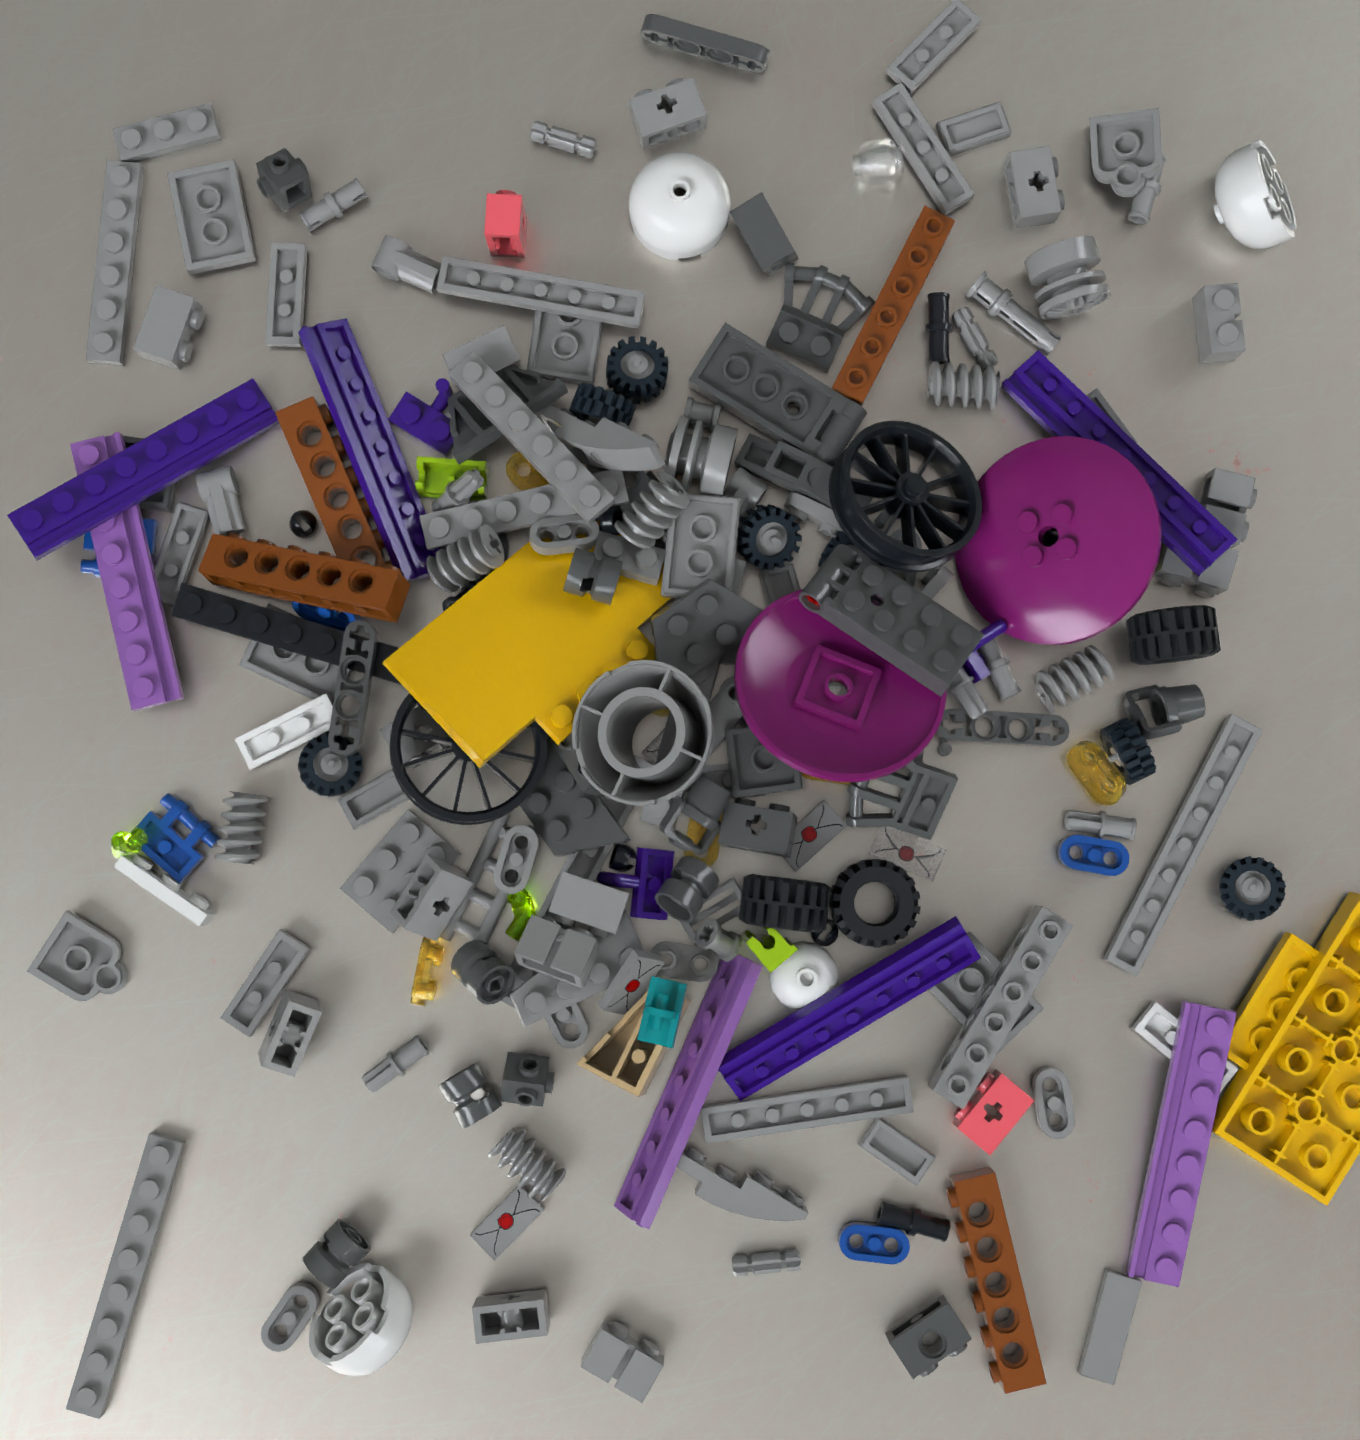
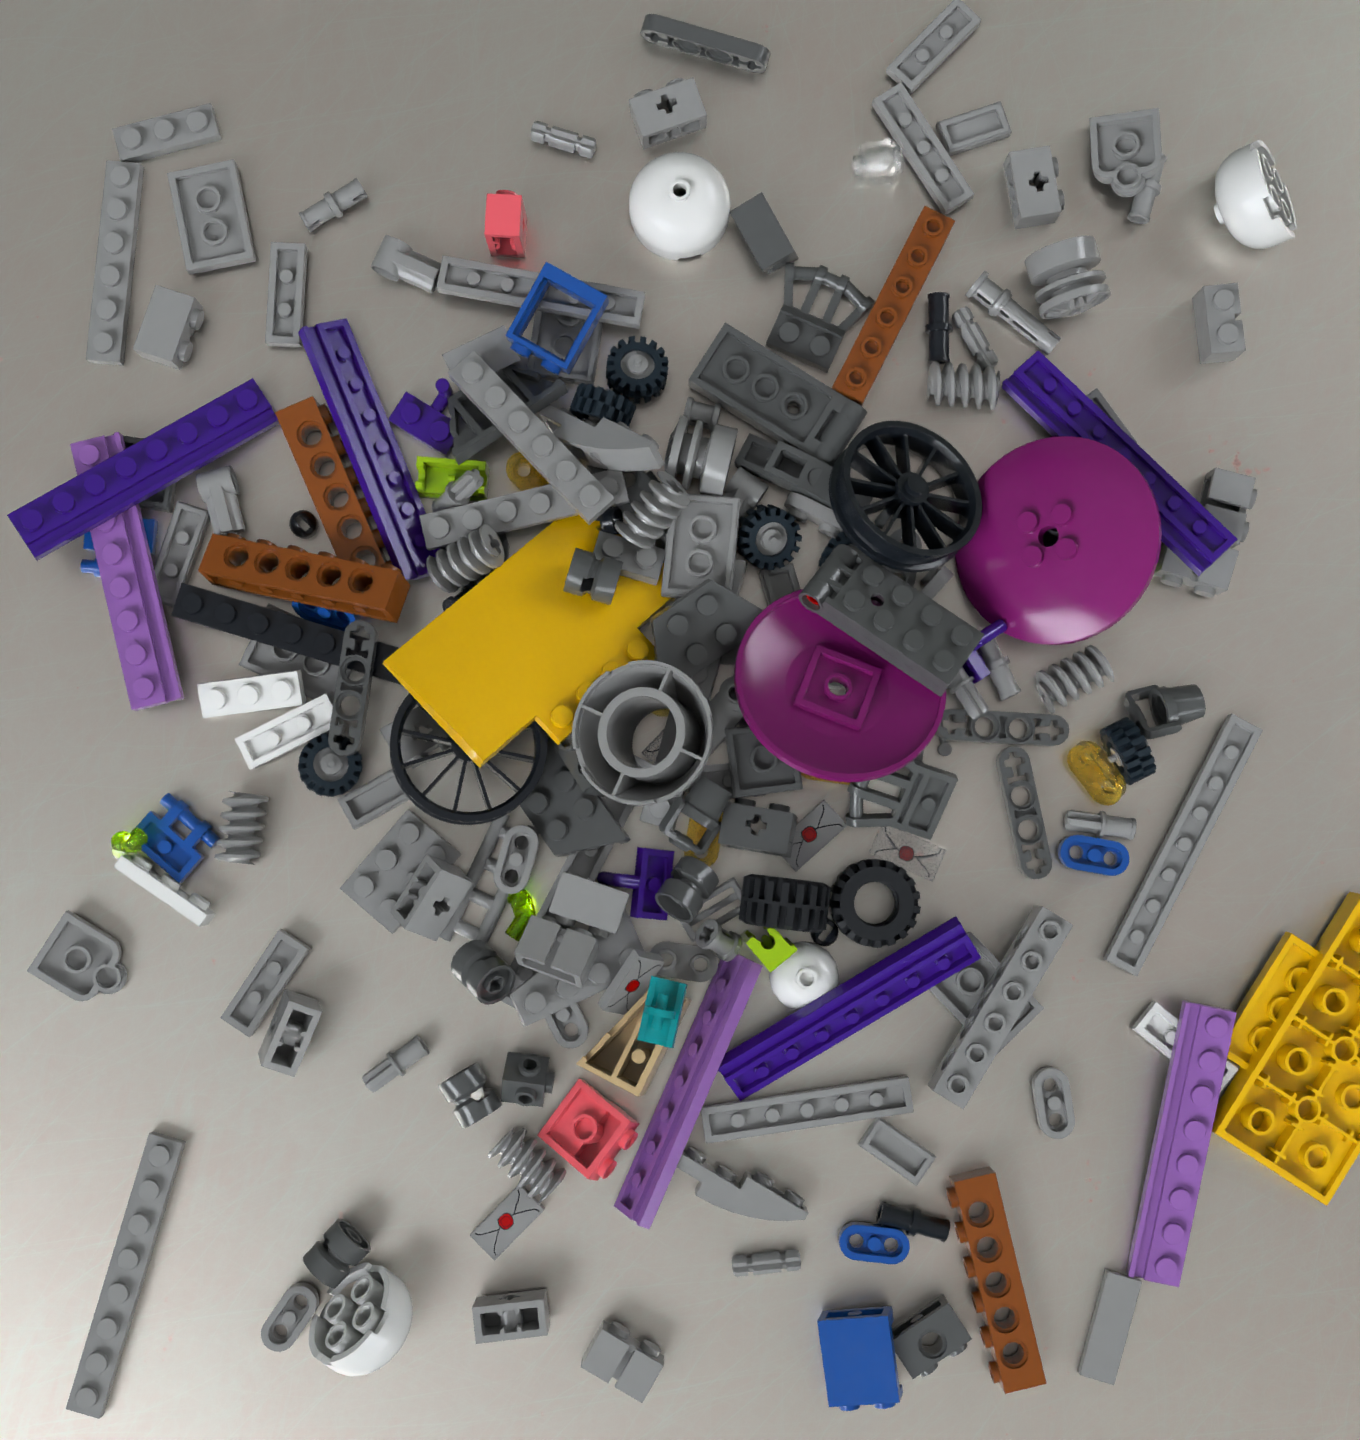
dark grey brick [256,148,313,212] -> none
clear yellow plate [410,937,444,1007] -> none
light grey plate [530,514,599,555] -> none
black hinge [609,843,636,872] -> none
coral brick [952,1069,1035,1155] -> none
black tyre [1126,605,1221,665] -> none
black wheel [1219,856,1286,921] -> none
none -> white plate [197,669,306,718]
none -> blue window [505,262,609,375]
none -> coral plate [537,1078,639,1181]
none -> blue panel [817,1306,903,1411]
none -> dark grey beam [996,746,1052,879]

